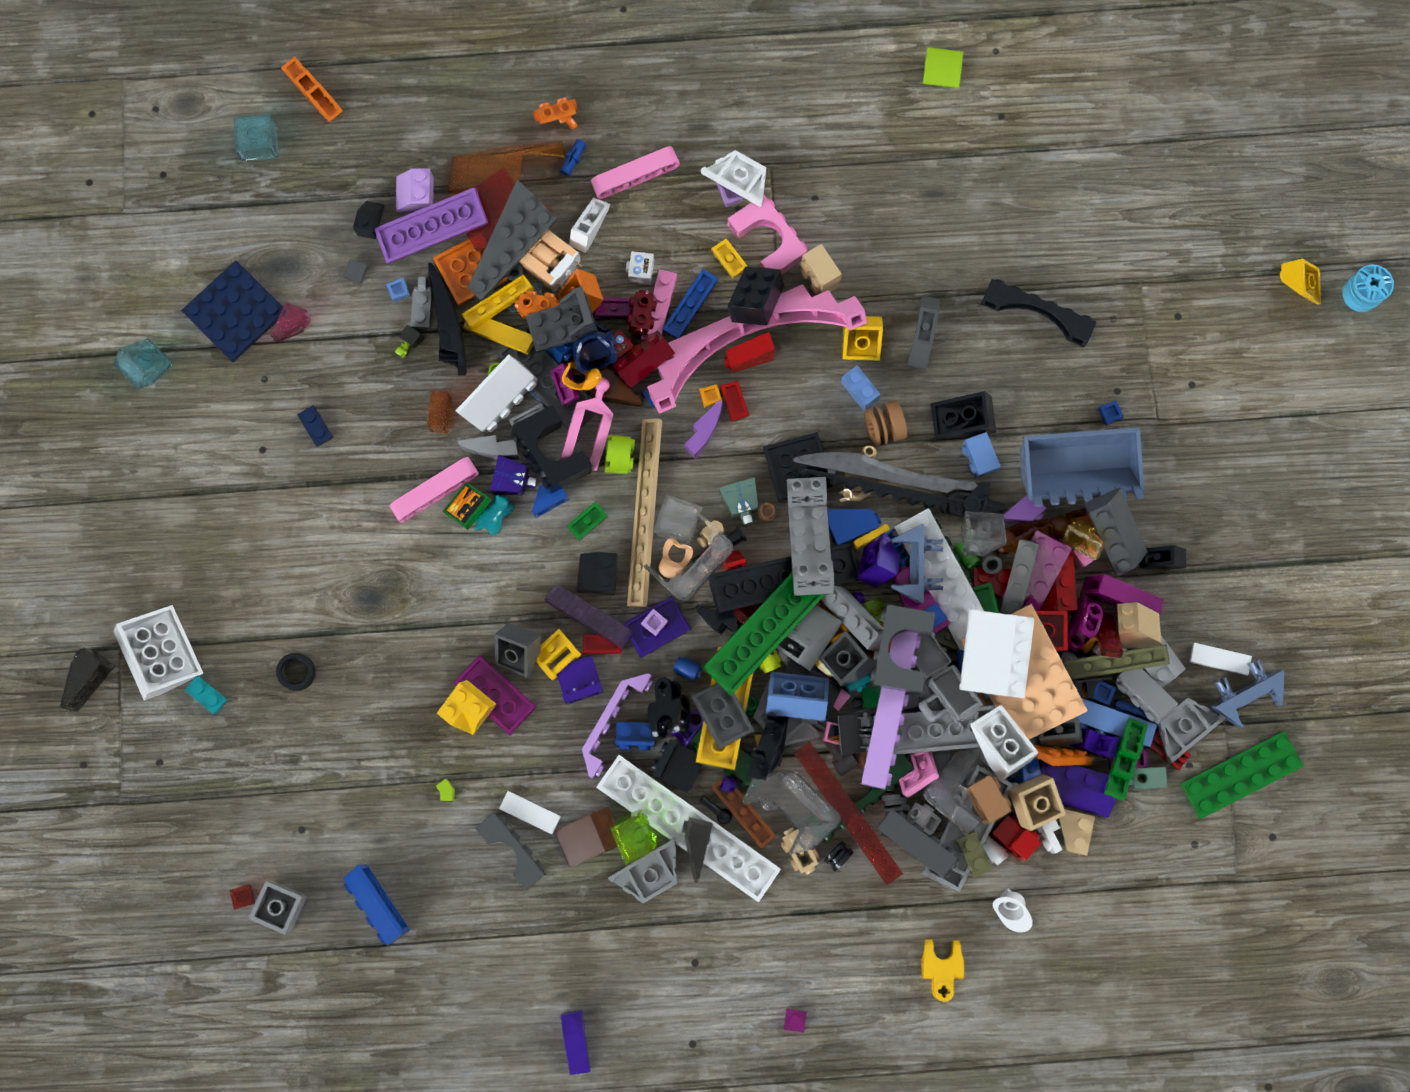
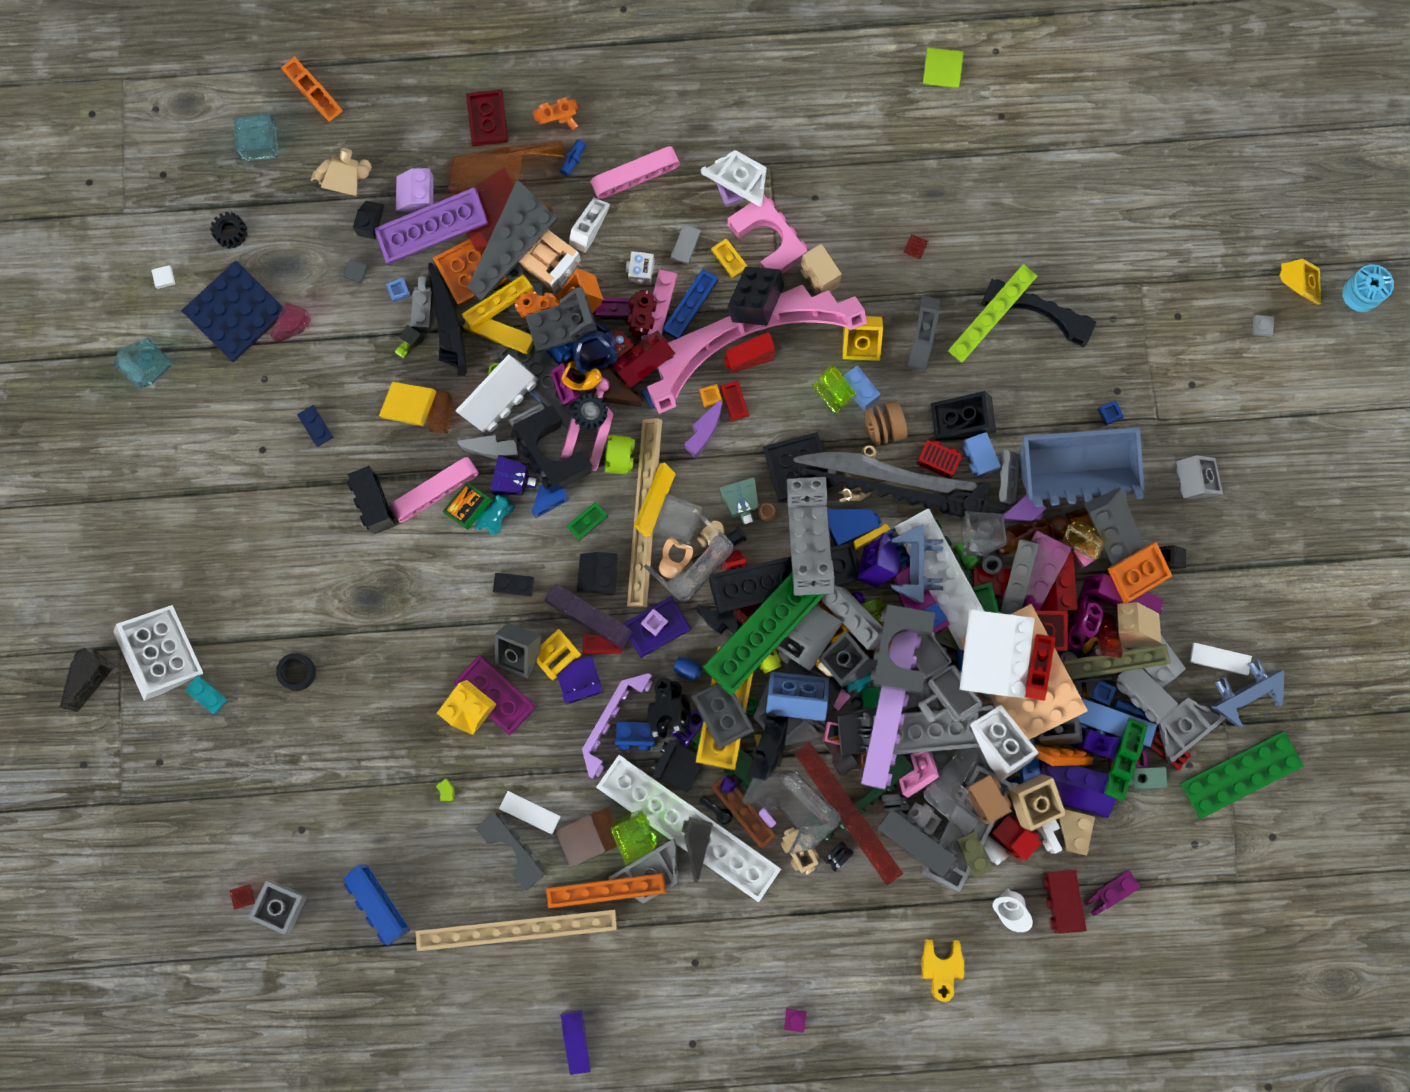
none -> white tile [152,265,175,289]
none -> black tyre [210,212,248,249]
none -> tan torso [311,148,372,196]
none -> black brick [347,466,396,534]
none -> yellow tile [379,382,437,426]
none -> tan plate [416,910,617,951]
none -> dark red tile [466,89,509,147]
none -> black plate [493,573,534,597]
none -> orange tile [546,873,666,909]
none -> black wheel [572,394,608,431]
none -> yellow tile [634,463,676,537]
none -> light grey tile [671,224,701,265]
none -> lavender tile [758,808,776,828]
none -> clear neon green plate [812,365,856,414]
none -> clear red plate [903,234,928,260]
none -> red brick [916,440,962,479]
none -> lime plate [948,264,1037,363]
none -> light grey hinge [999,449,1019,505]
none -> red slope [1025,634,1056,701]
none -> dark red slope [1042,869,1087,934]
none -> magenta hinge [1084,870,1141,916]
none -> orange tile [1107,542,1173,603]
none -> light grey slope [1176,455,1223,499]
none -> light grey plate [1252,315,1274,337]

